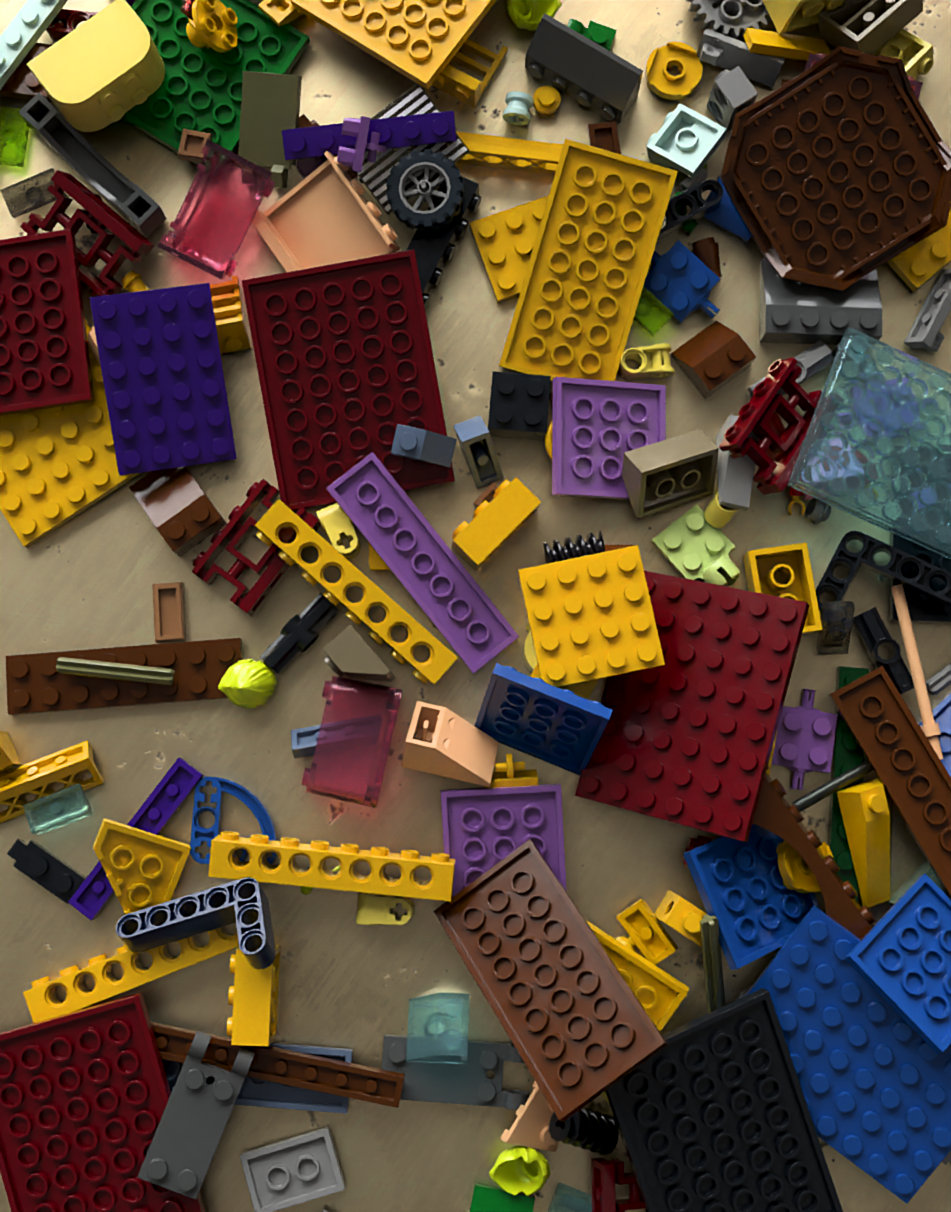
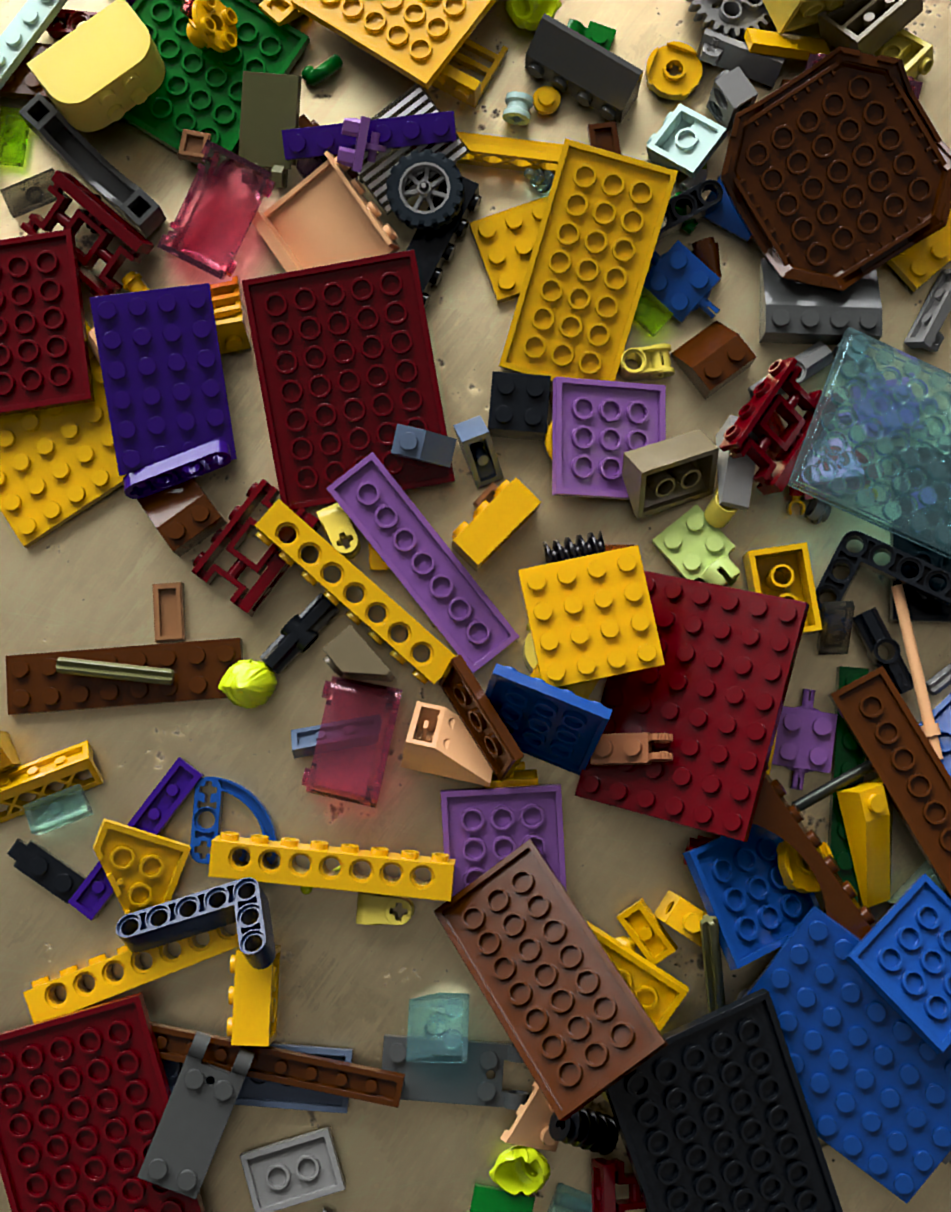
none -> dark purple beam [123,440,232,499]
none -> green arm [302,54,343,86]
none -> reddish brown tile [439,654,524,781]
none -> clear light blue hair [524,168,554,194]
none -> nougat hinge [590,732,673,766]

